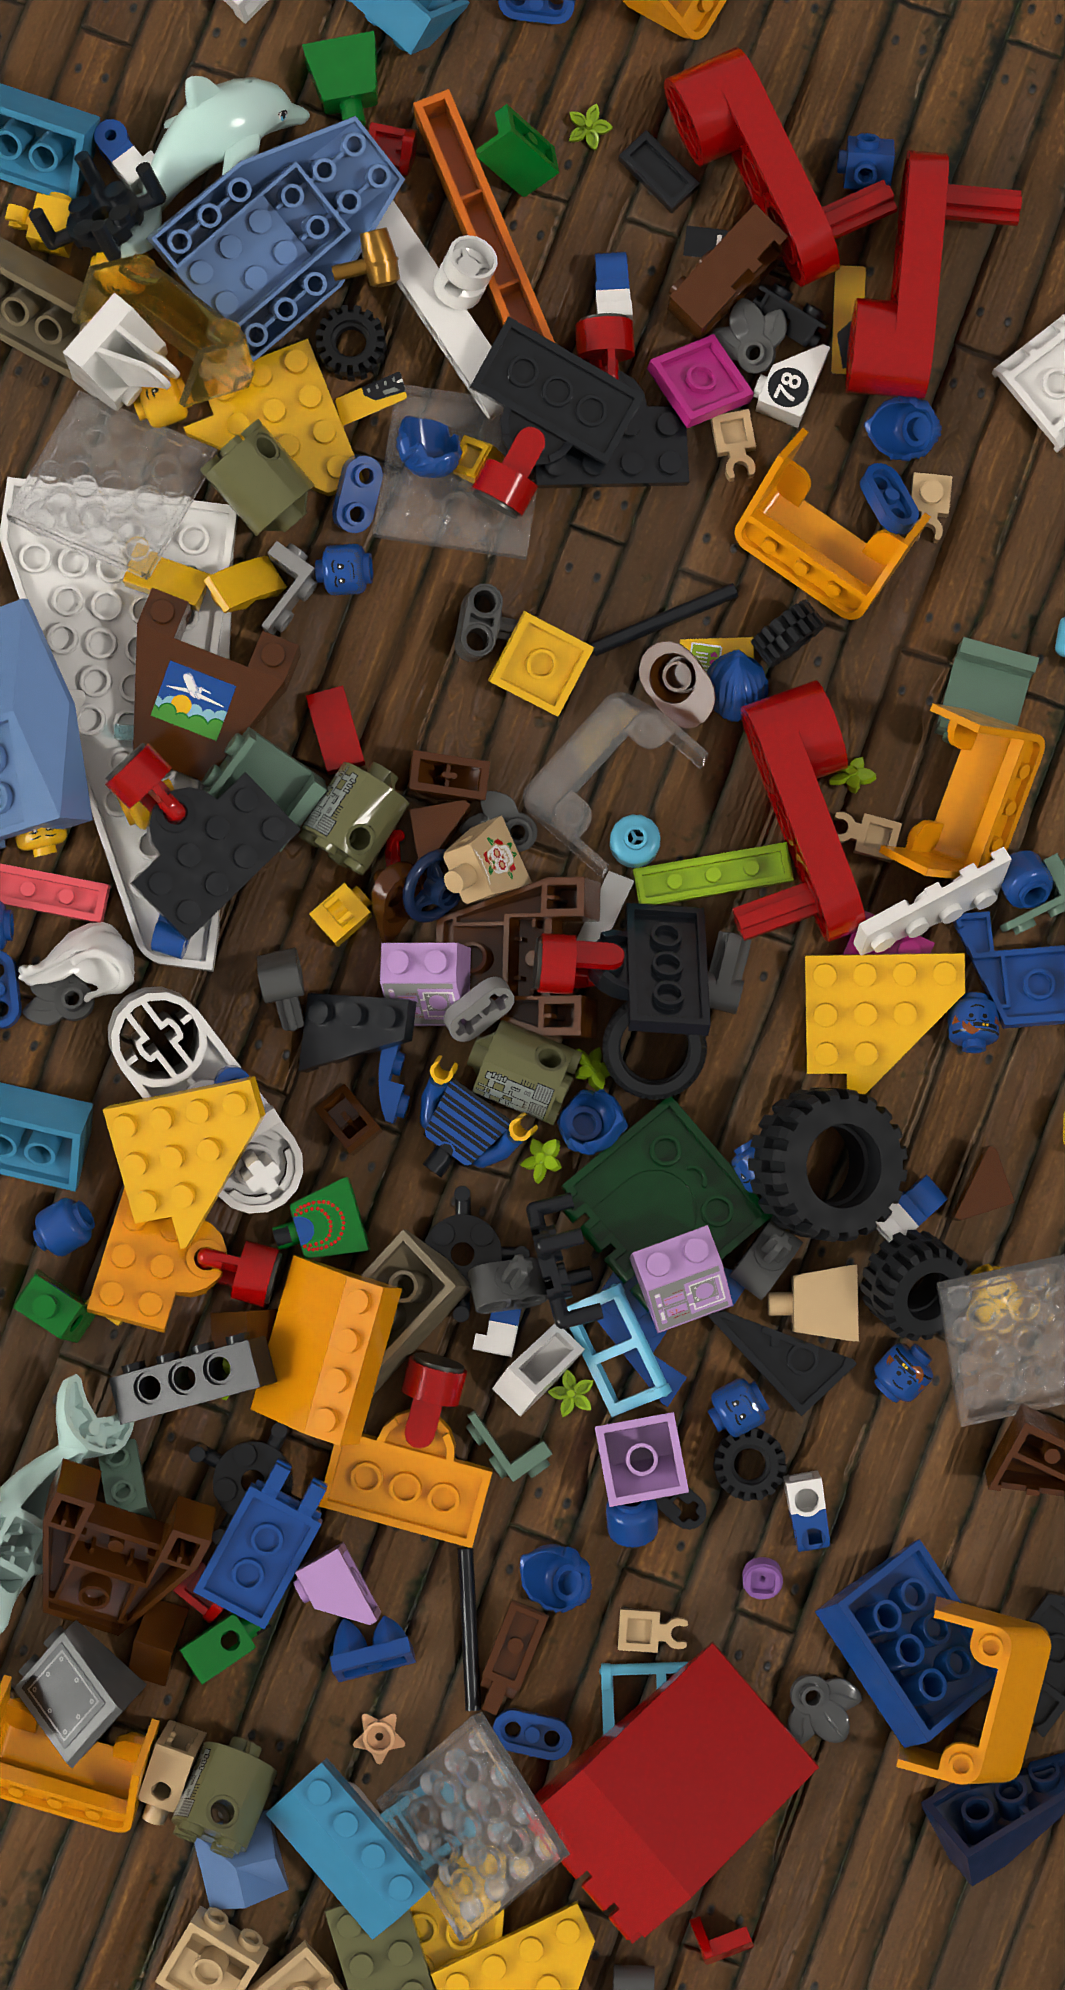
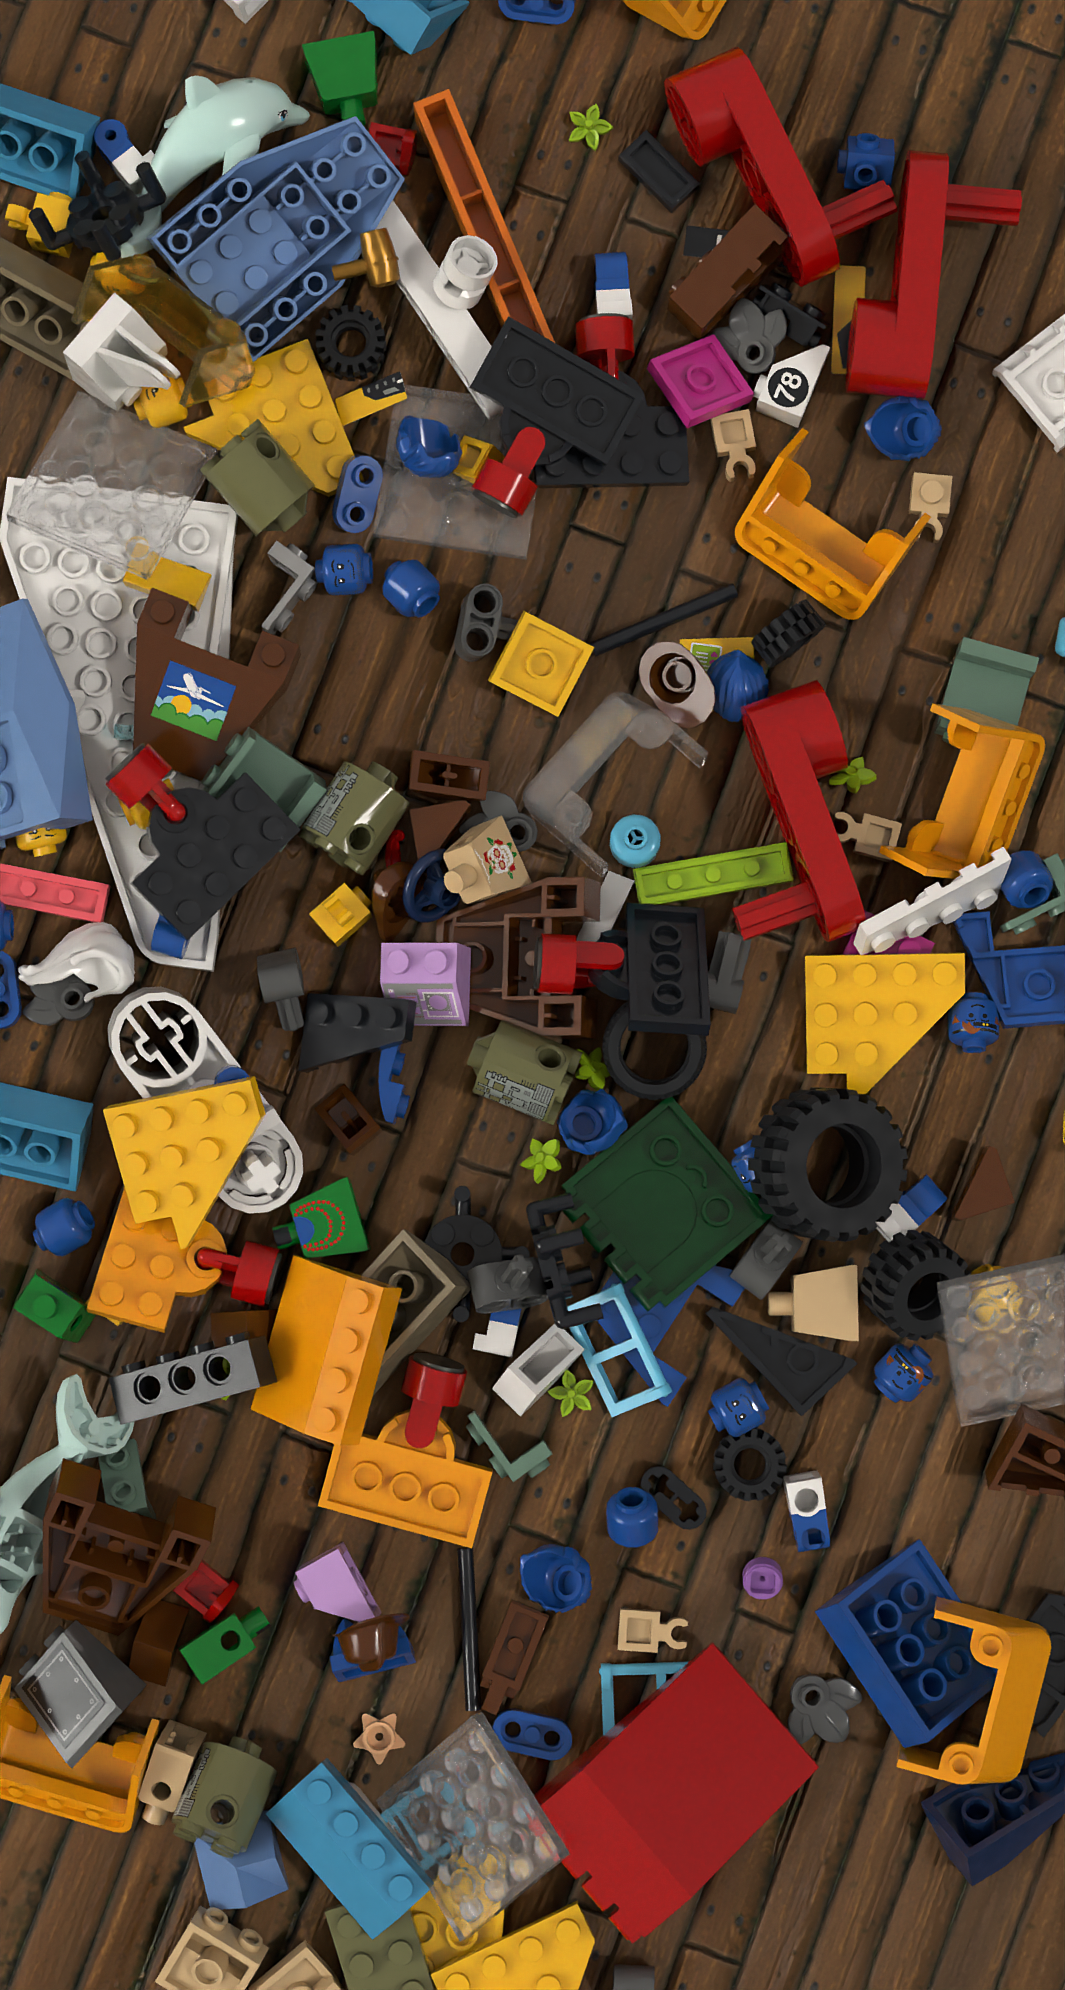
black plate [189,1422,302,1545] -> none
blue tile [193,1458,328,1630] -> none
yellow slope [204,556,287,613] -> none
red slope [306,685,366,775] -> none
torso [420,1055,538,1178] -> none
light grey beam [444,977,514,1042] -> none
green panel [476,104,559,197] -> none
lavender slope [595,1412,689,1507] -> none
lavender slope [629,1225,733,1333] -> none
red tile [689,1916,754,1965] -> none
blue plate [860,463,919,534] -> none
none -> reddish brown piece [332,1613,410,1672]
none -> blue head [382,559,440,618]

